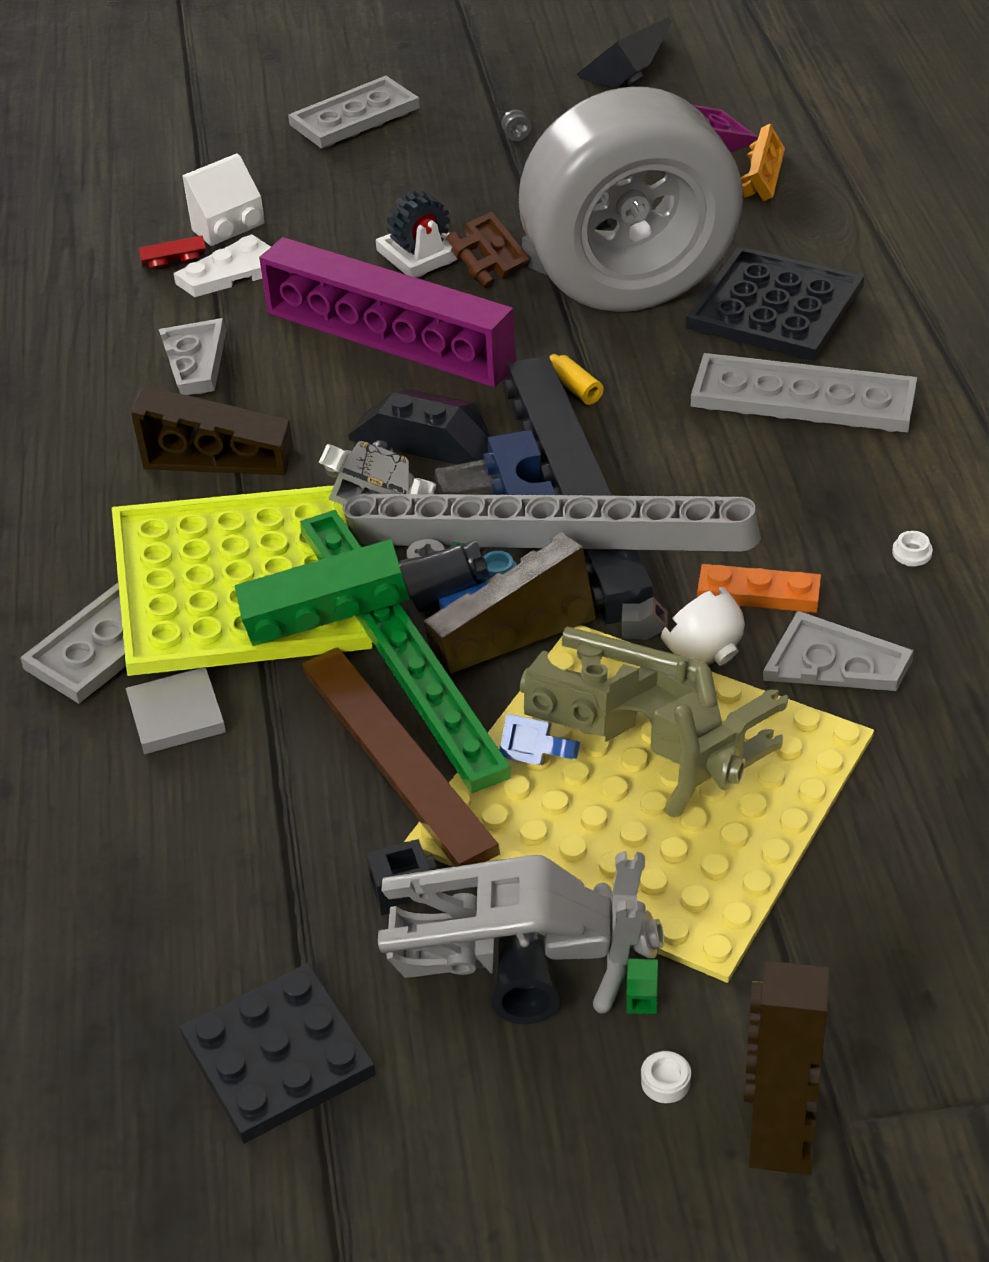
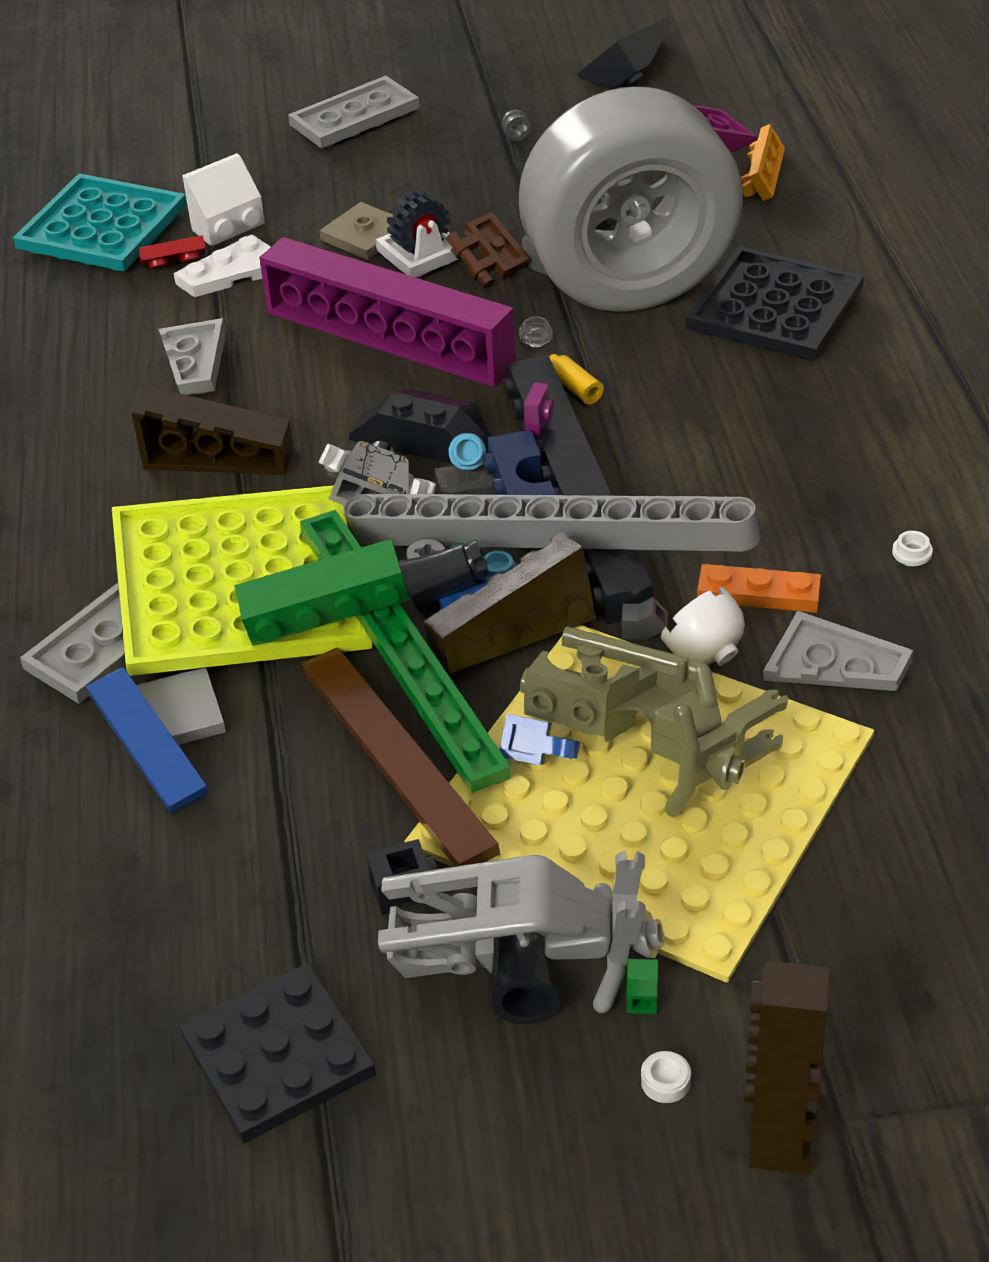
light grey plate [691,353,917,433] -> none
none -> teal plate [13,173,187,271]
none -> blue tile [86,667,208,814]
none -> dark tan plate [319,202,393,260]
none -> medium azure plate [449,433,486,471]
none -> clear plate [519,316,553,347]
none -> magenta plate [524,382,554,436]

